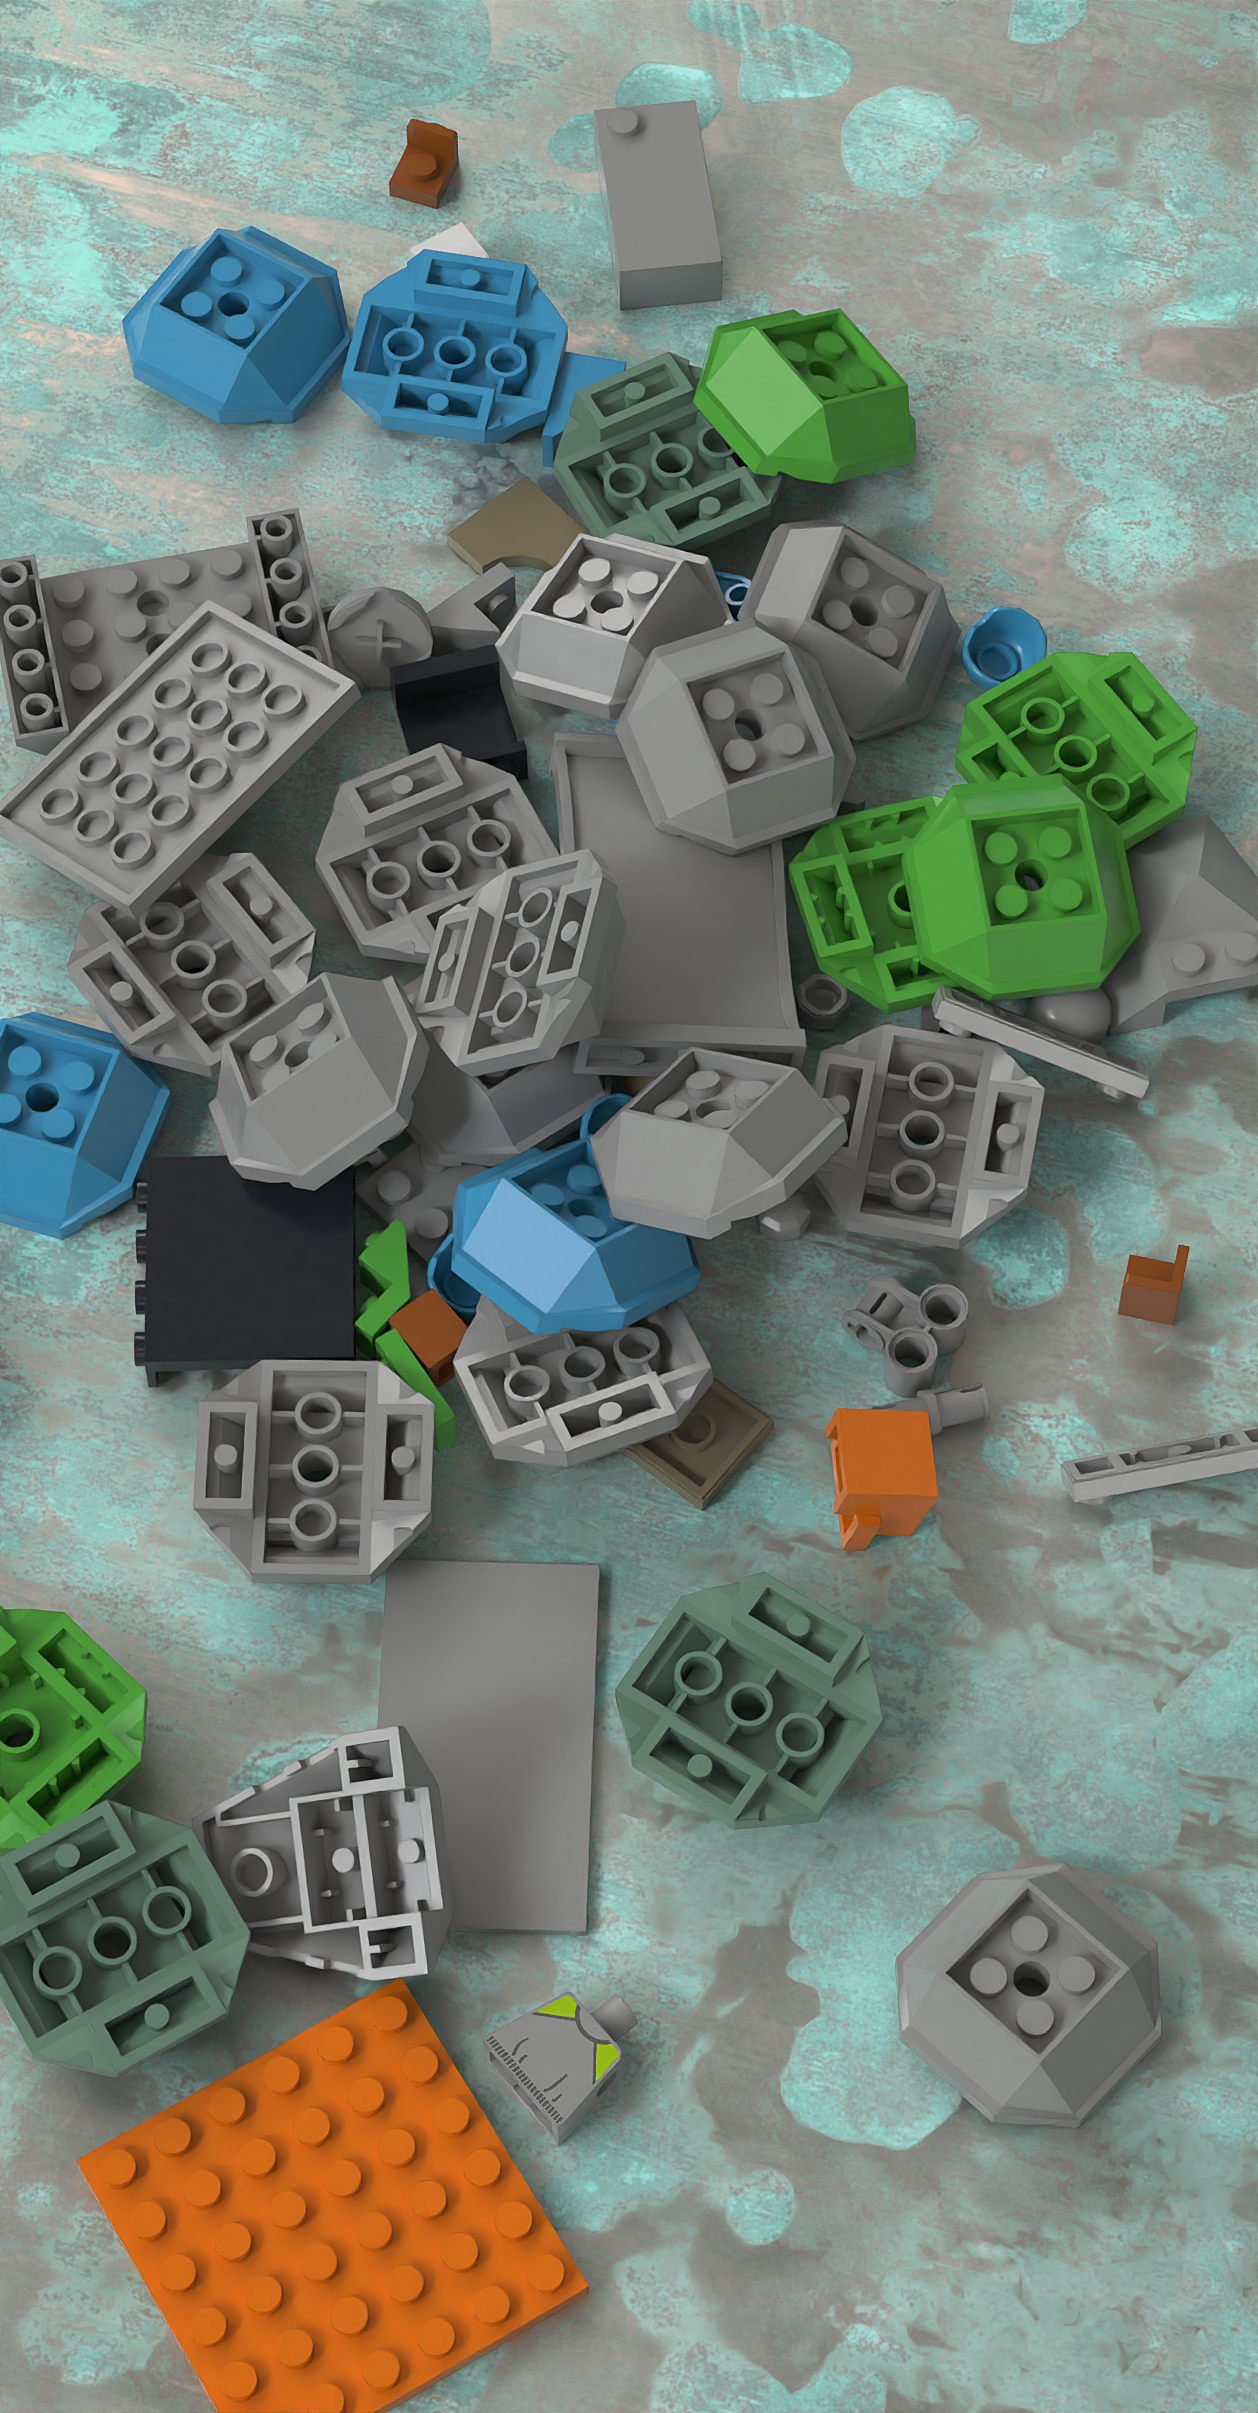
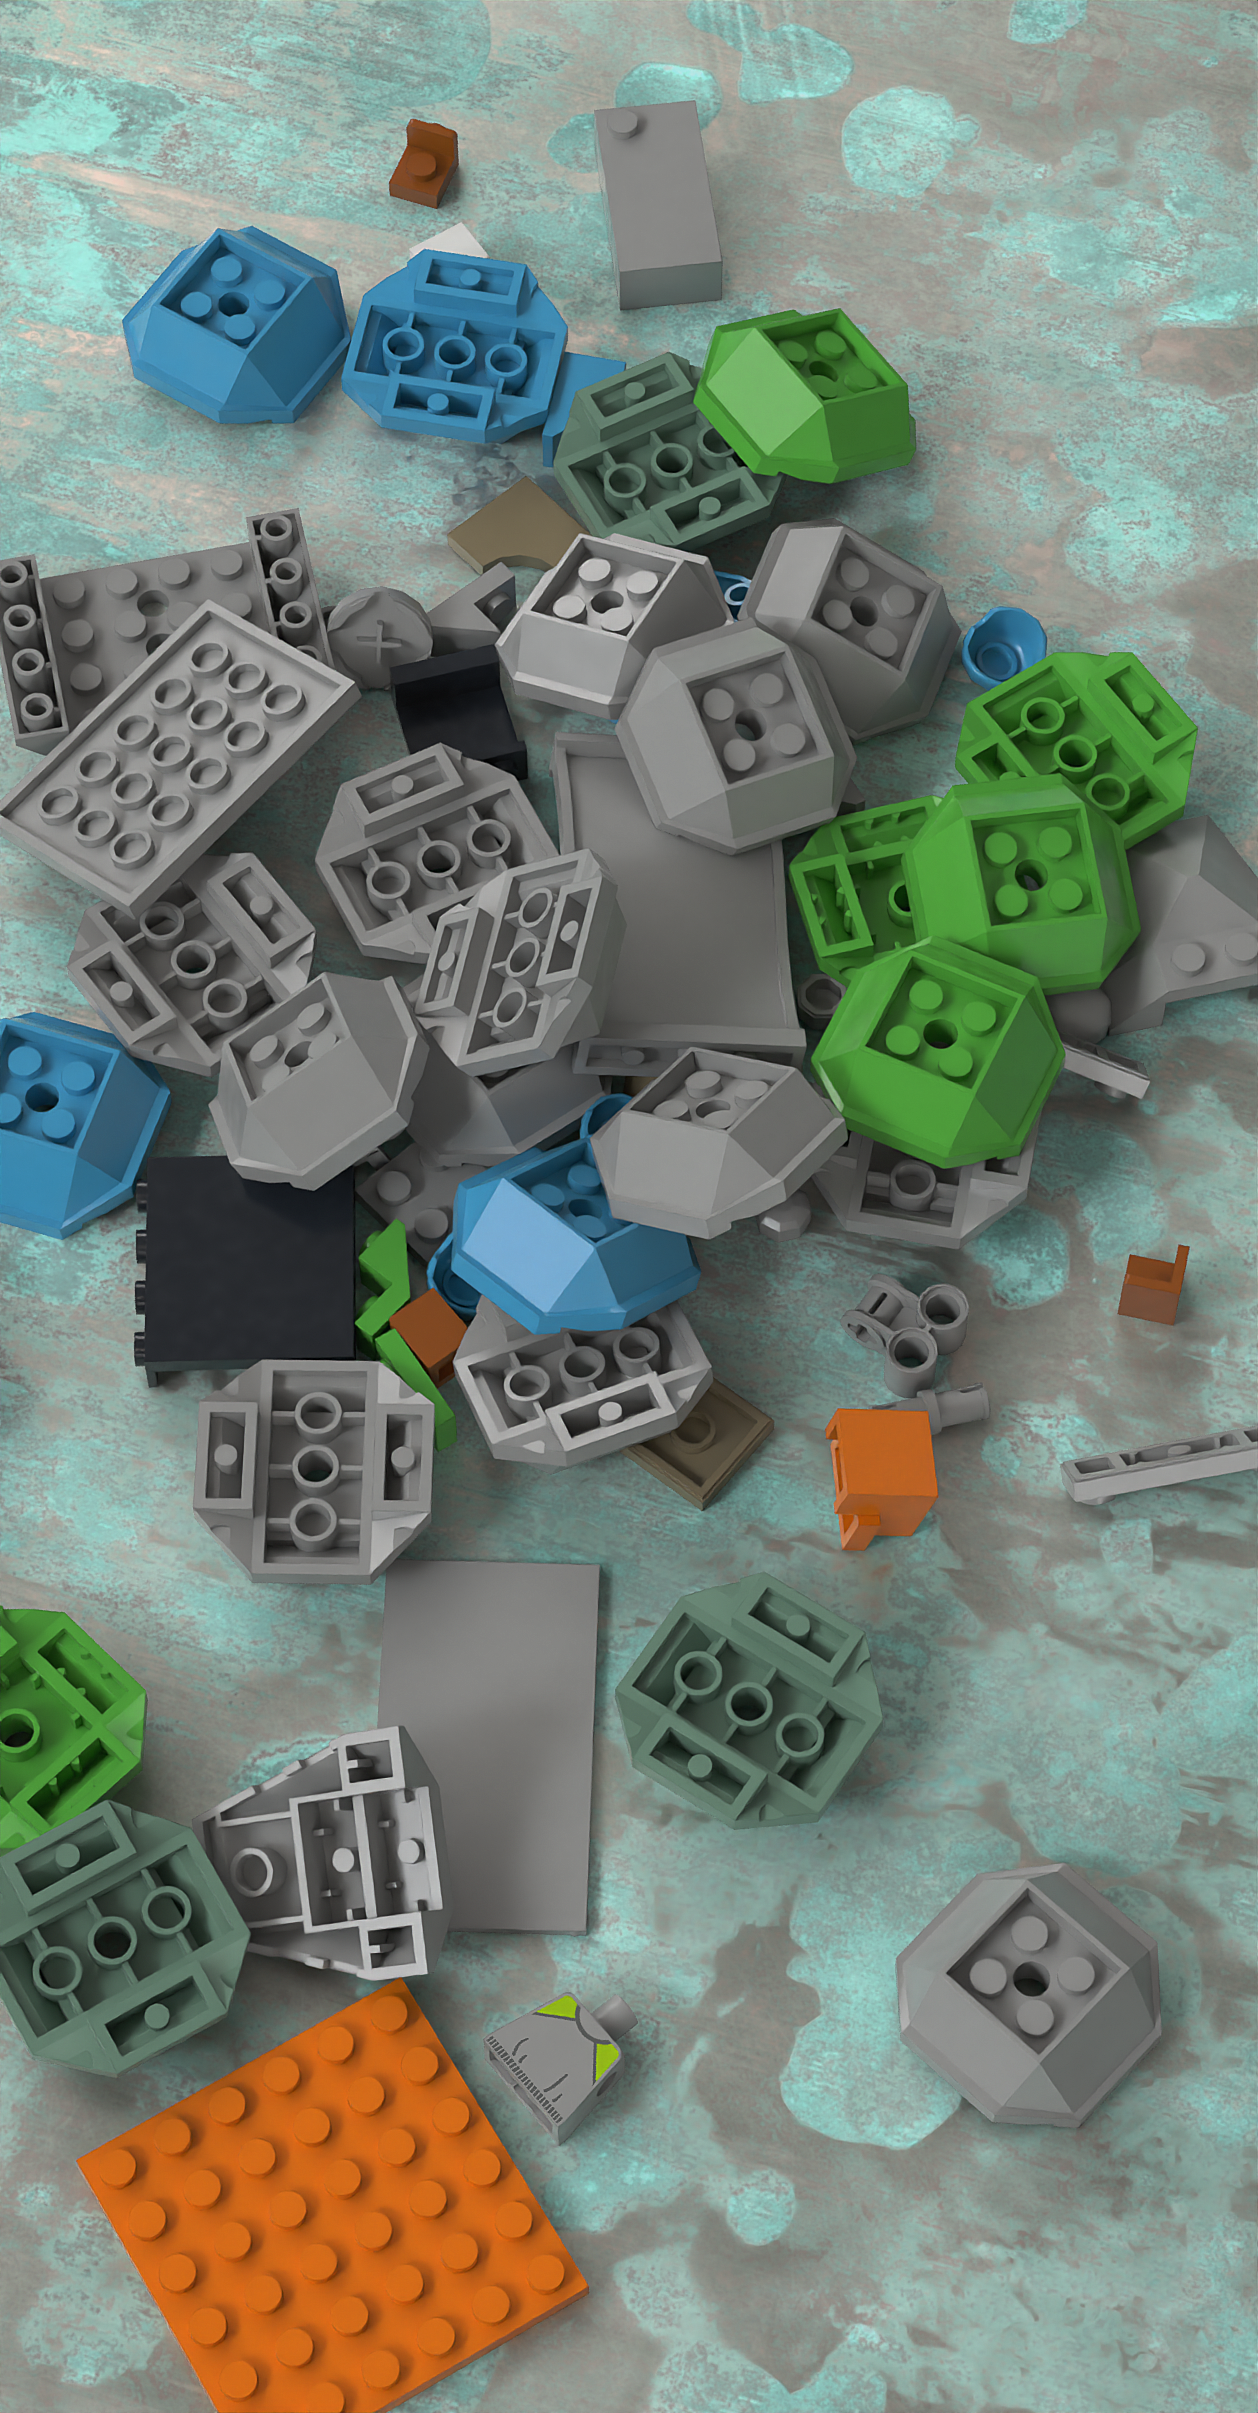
none -> bright green piece [810,935,1066,1169]

